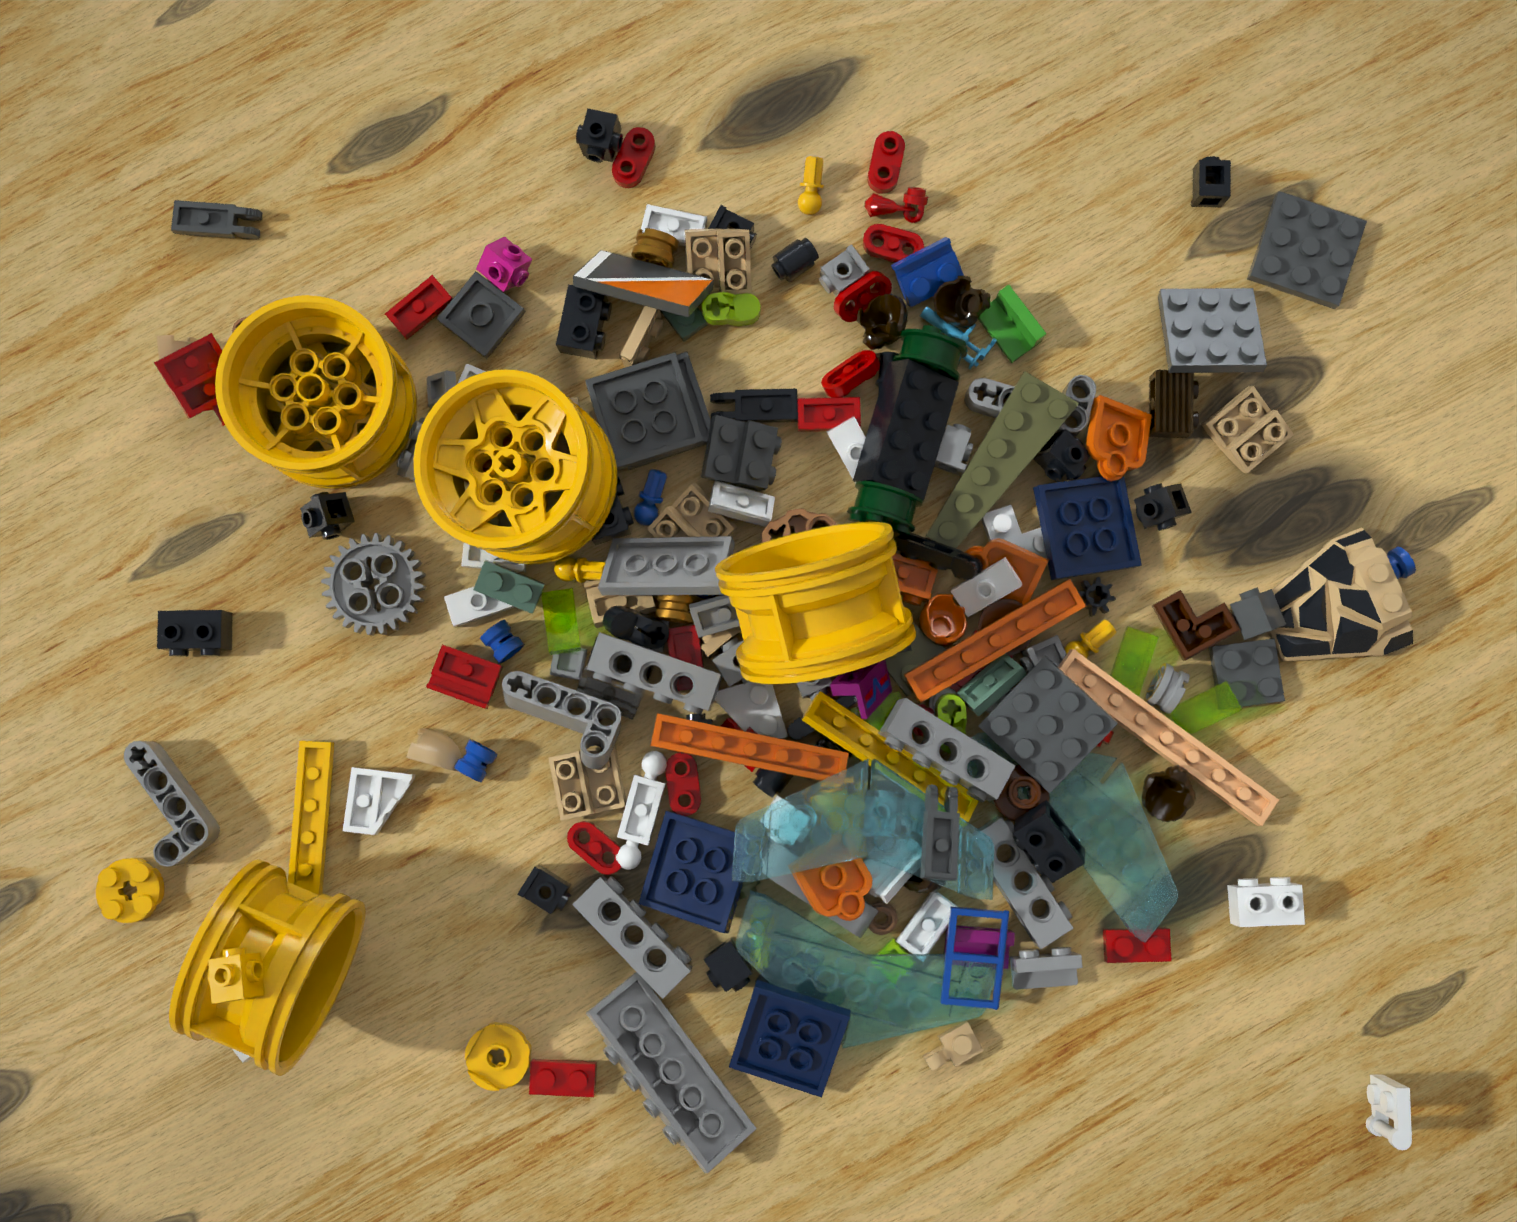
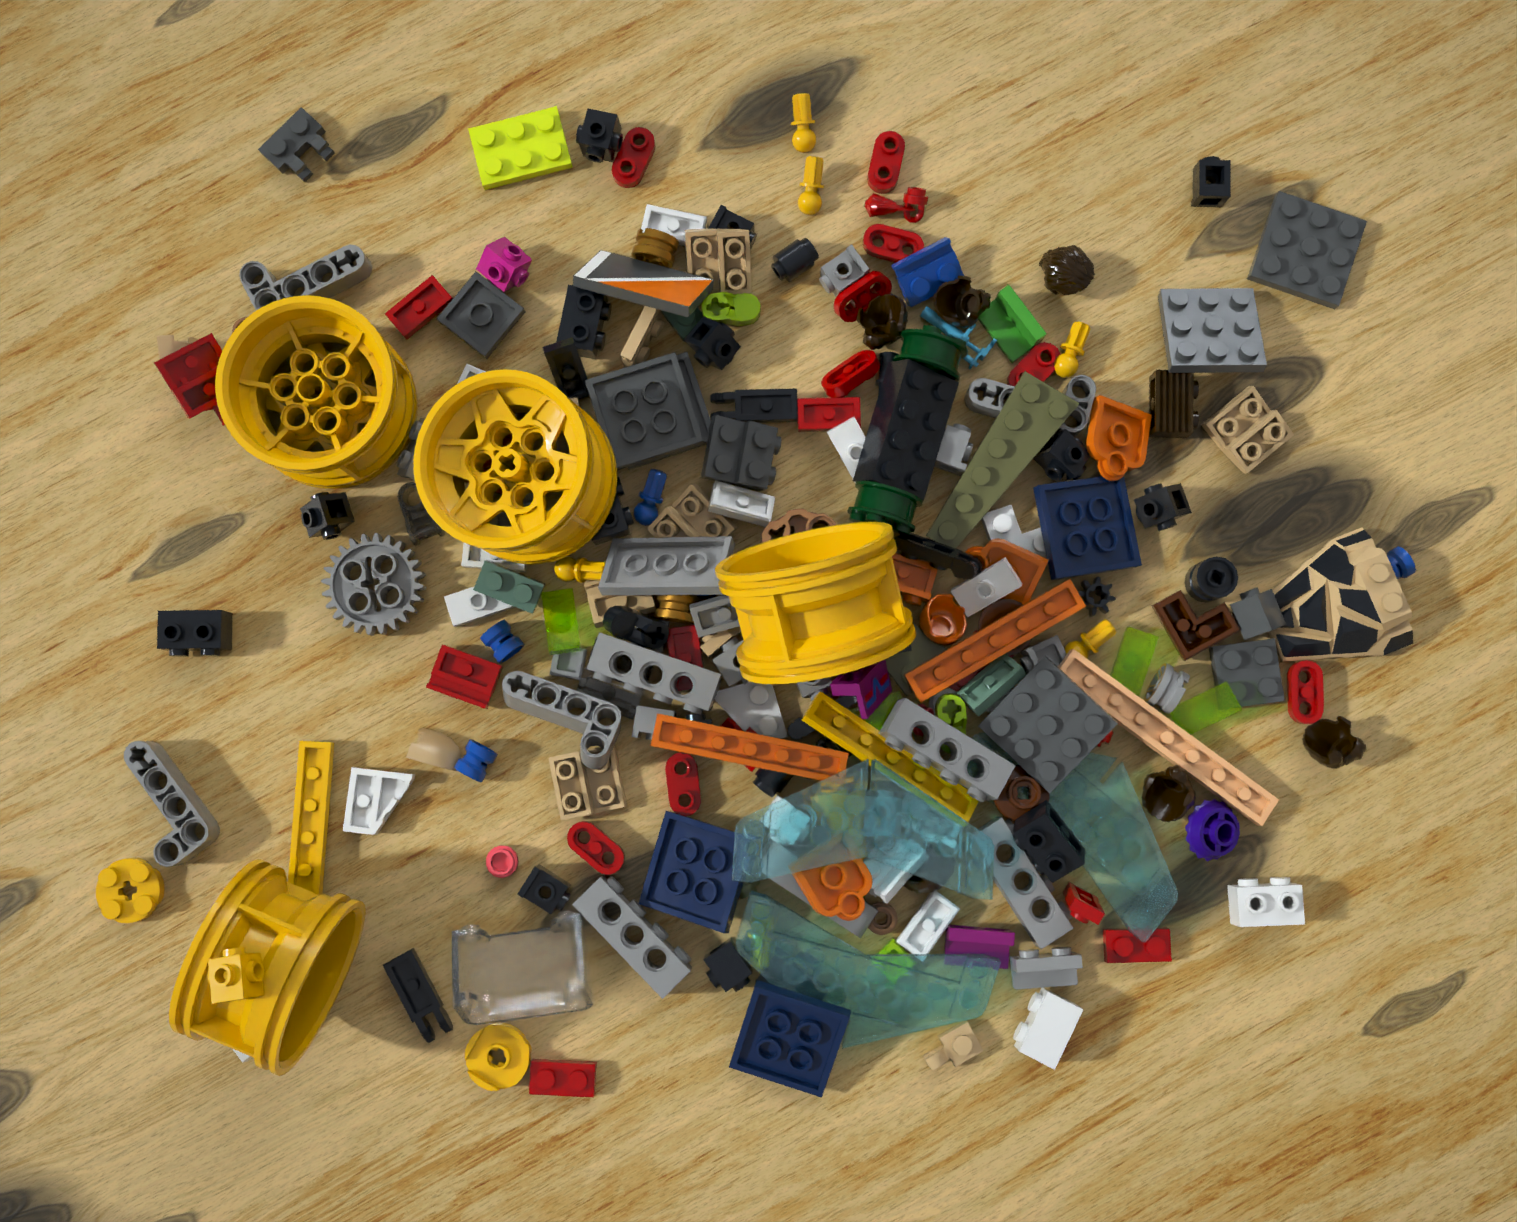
dark grey hinge [171,200,262,240] -> none
light grey tile [427,370,456,408] -> none
light grey plate [586,972,757,1173] -> none
white plate [616,751,667,870] -> none
dark grey hinge [920,785,960,881] -> none
blue window [940,906,1009,1010] -> none
white plate [1366,1075,1412,1151] -> none
none -> light grey beam [239,245,372,310]
none -> dark grey plate [258,107,335,182]
none -> black hinge [383,948,453,1043]
none -> clear smoke piece [397,482,445,546]
none -> clear windscreen [452,911,593,1025]
none -> neon yellow plate [468,106,573,190]
none -> coral plate [486,845,518,878]
none -> black plate [543,337,590,399]
none -> light grey brick [632,705,677,740]
none -> black brick [684,316,741,370]
none -> yellow axle [791,93,816,153]
none -> red plate [1007,342,1060,387]
none -> white brick [1013,988,1083,1070]
none -> dark brown hair [1039,245,1095,295]
none -> yellow axle [1054,321,1091,378]
none -> red plate [1062,881,1105,925]
none -> black wheel [1184,556,1238,603]
none -> dark purple piece [1185,798,1240,861]
none -> red plate [1287,660,1324,724]
none -> dark brown hair [1302,716,1366,769]

